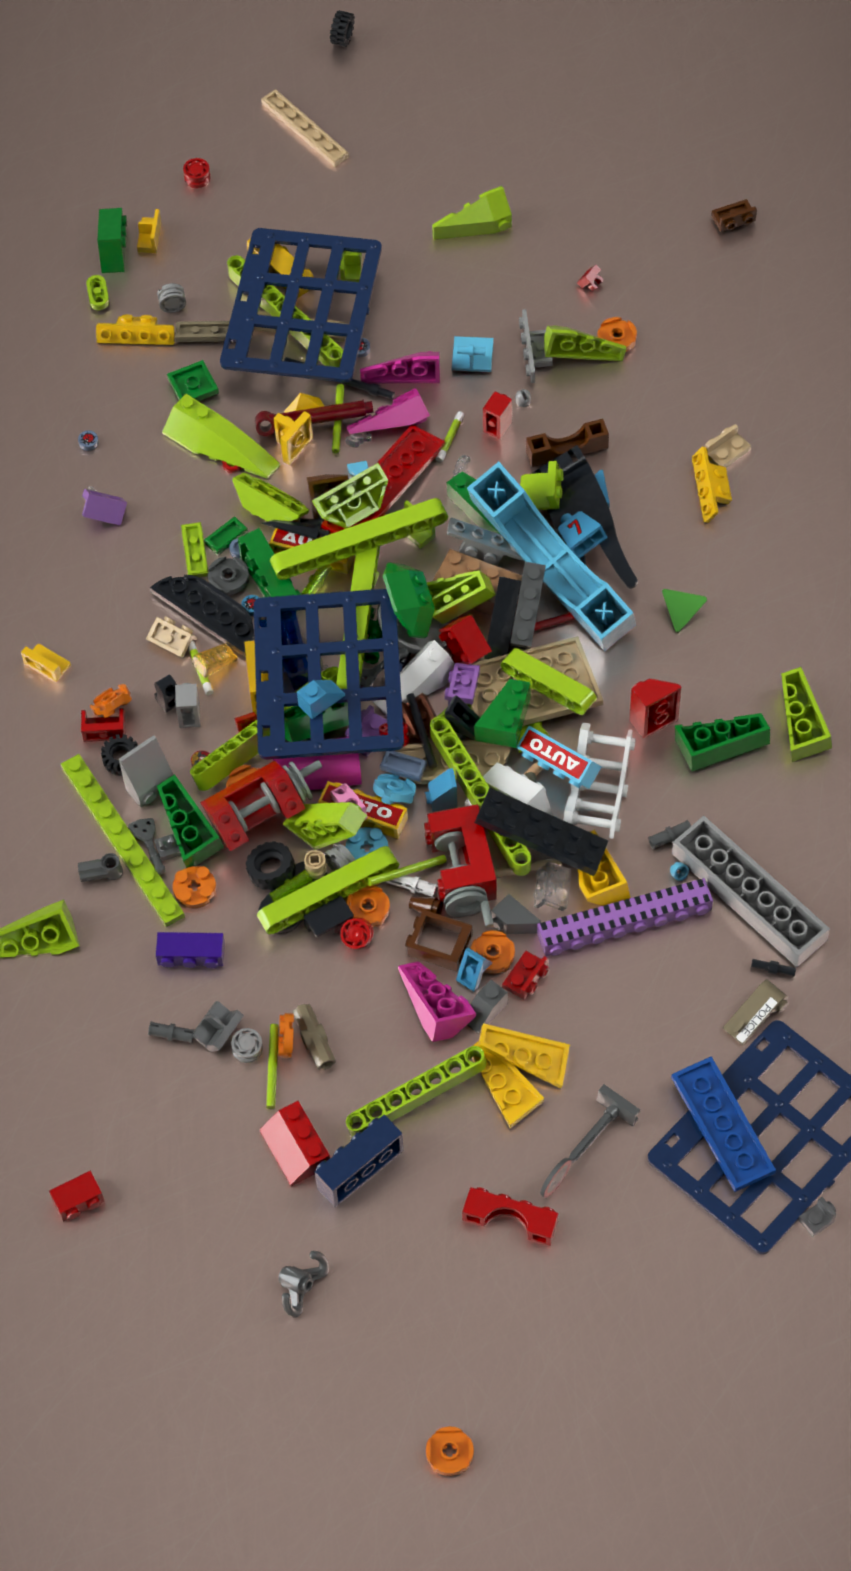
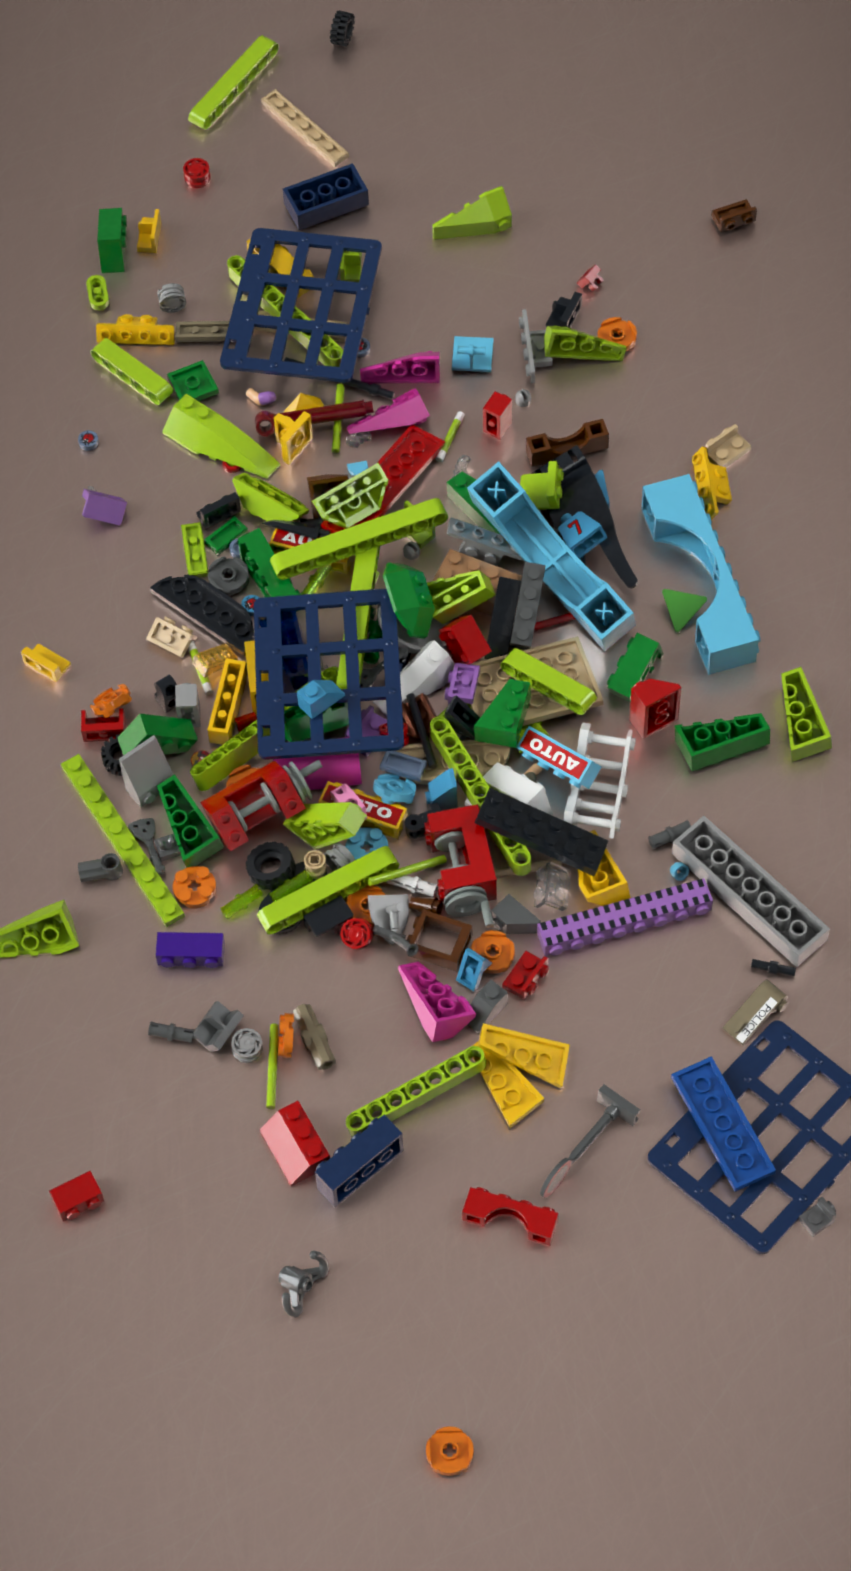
none -> lime beam [90,338,174,405]
none -> green wedge [117,714,198,756]
none -> lime beam [188,35,279,130]
none -> black bracket [196,492,241,529]
none -> yellow brick [207,659,248,745]
none -> clear neon green pin [220,884,263,920]
none -> arm [246,388,276,406]
none -> dark blue brick [283,163,369,230]
none -> light grey shield [368,894,409,945]
none -> dark grey piece [372,925,418,956]
none -> light grey hinge [403,542,420,560]
none -> black leg [404,802,441,839]
none -> black panel [546,292,582,328]
none -> green wedge [607,633,664,702]
none -> medium azure arch [641,474,761,675]

